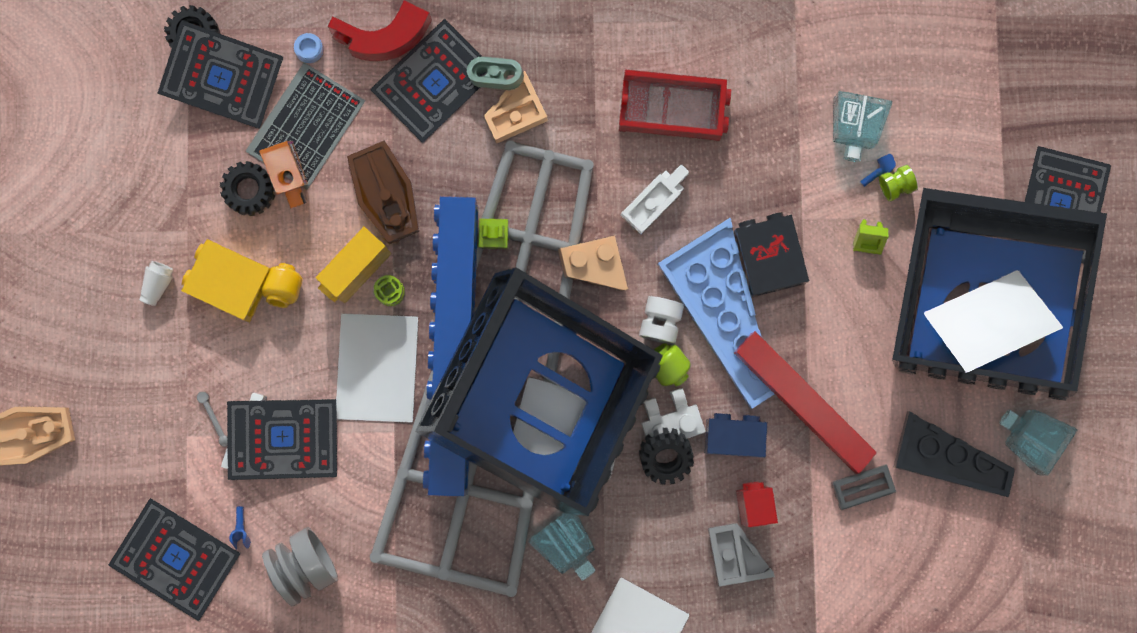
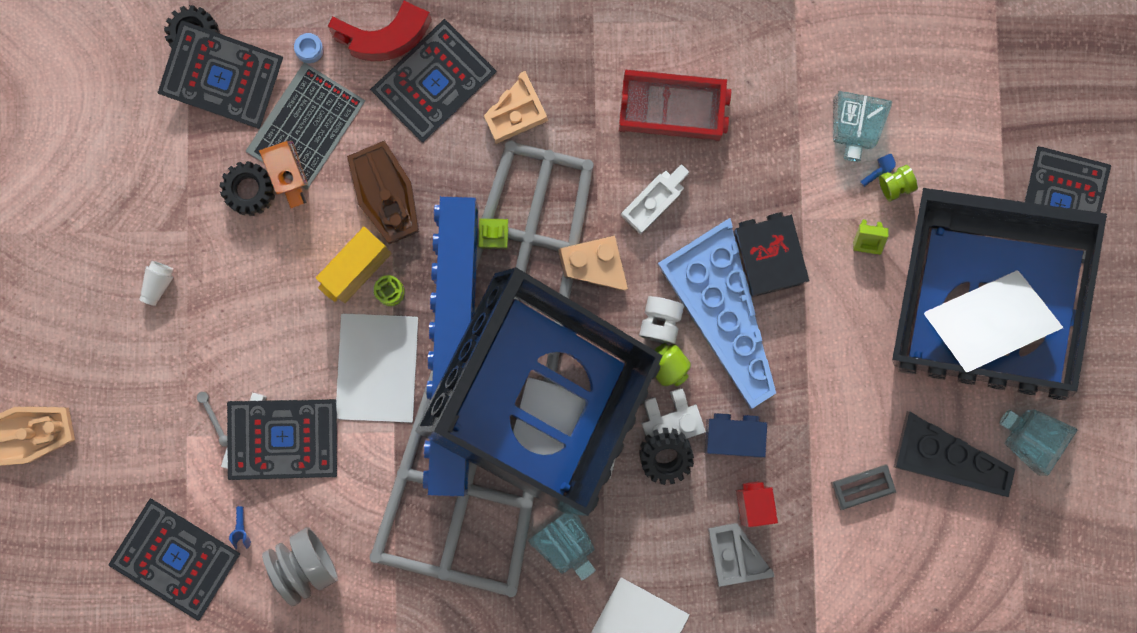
yellow brick [181,239,270,323] -> none
yellow head [261,263,303,308] -> none
sand green plate [467,57,524,90] -> none
red tile [734,331,877,474] -> none

